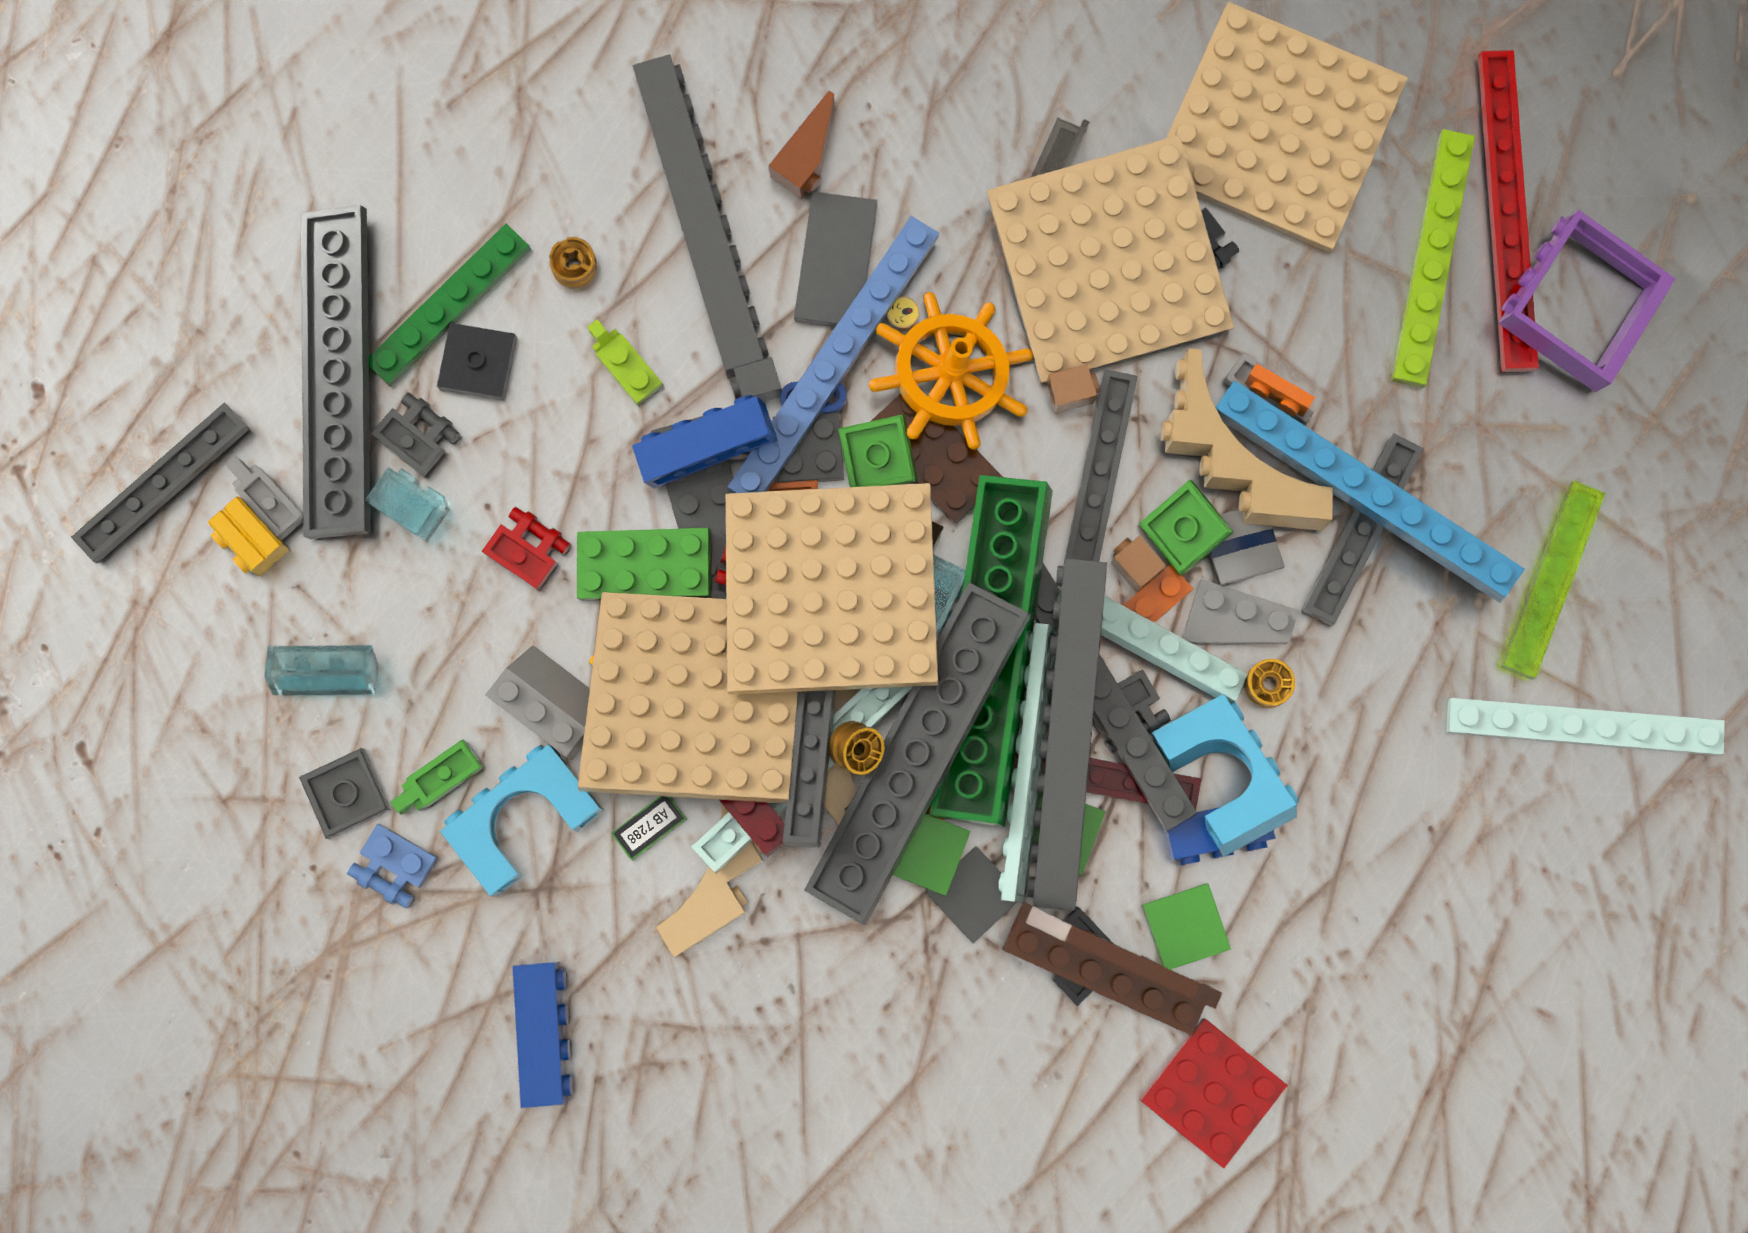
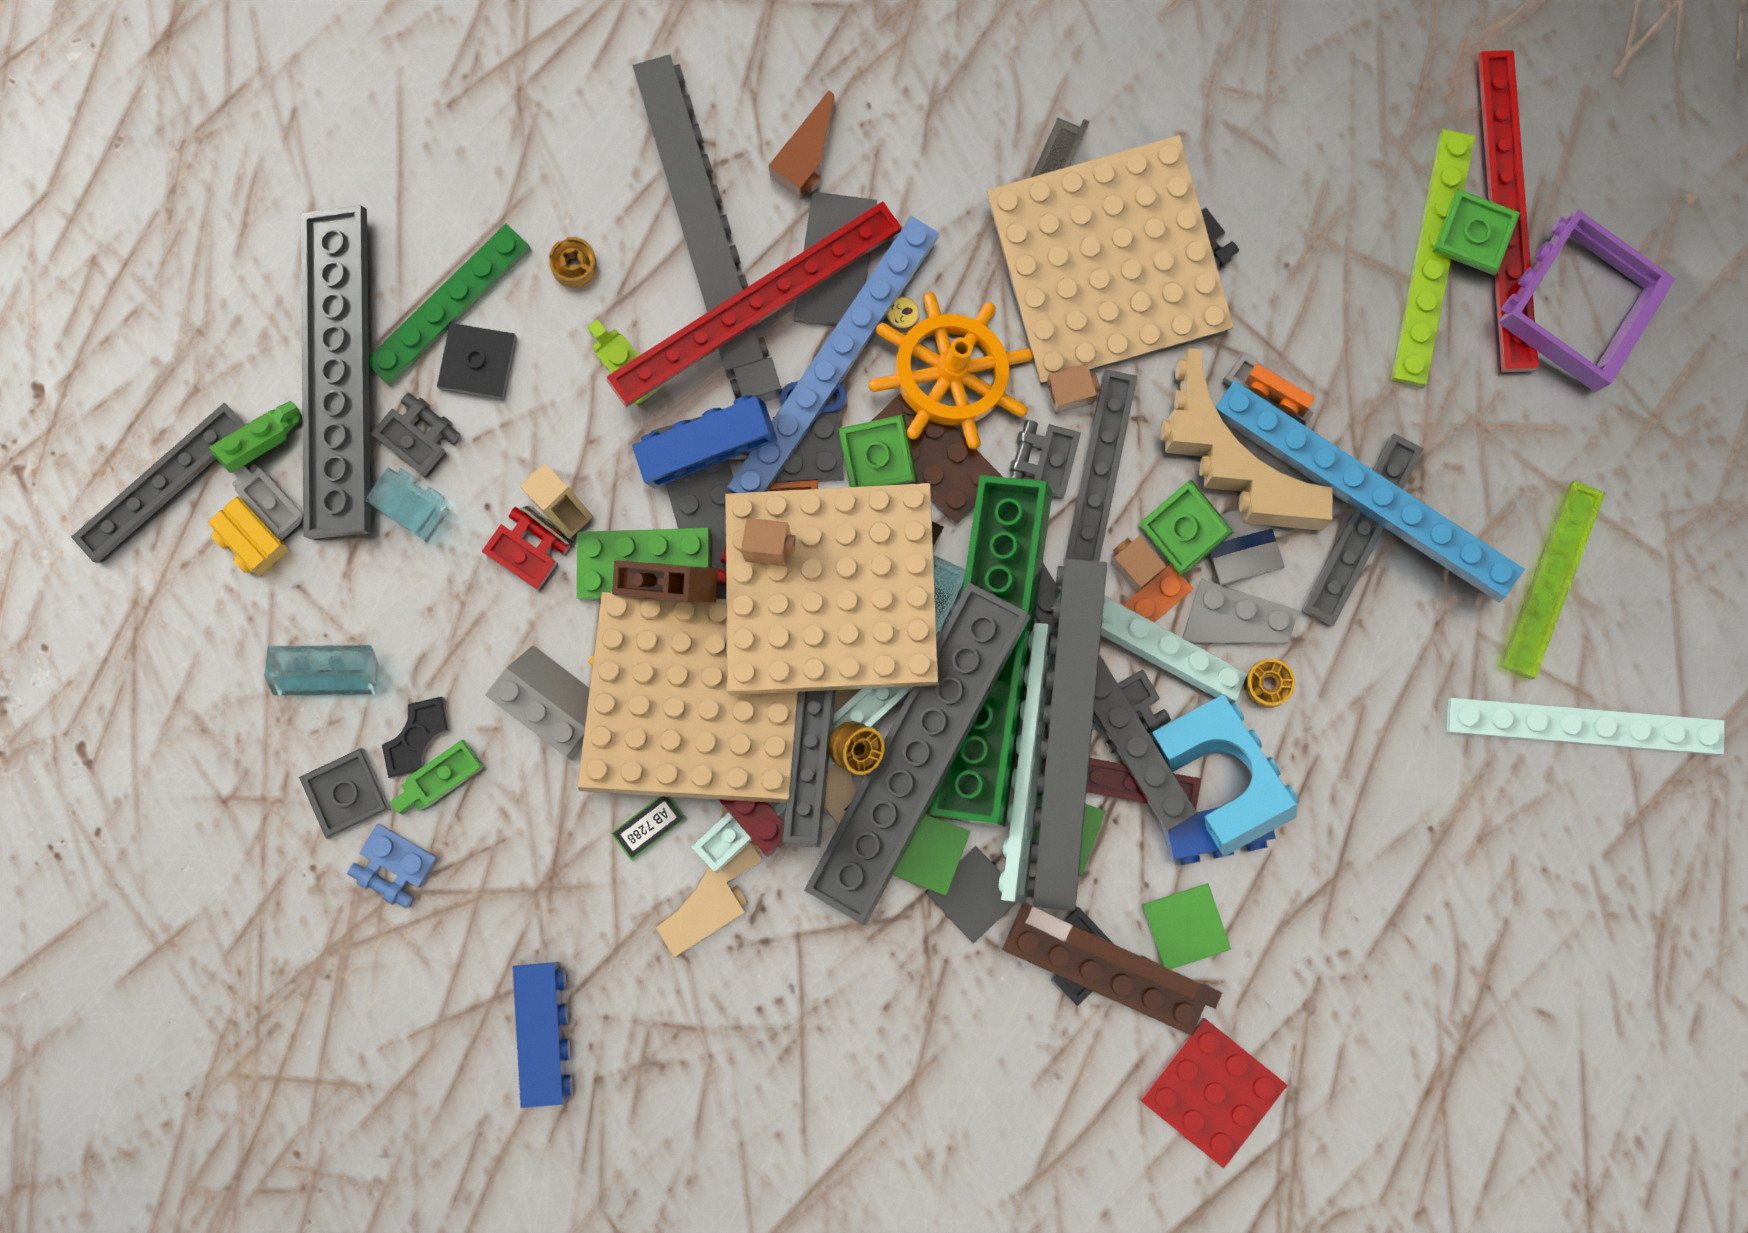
medium azure arch [440,744,604,897] -> none
tan plate [1166,2,1408,254] -> none
none -> bright green hinge [209,401,303,473]
none -> black tile [382,696,450,779]
none -> tan piece [520,463,594,539]
none -> sticker [520,506,576,545]
none -> red plate [606,201,902,408]
none -> reddish brown slope [612,560,718,603]
none -> medium nougat brick [741,517,796,567]
none -> dark grey plate [1009,420,1081,499]
none -> bright green tile [1432,189,1520,276]

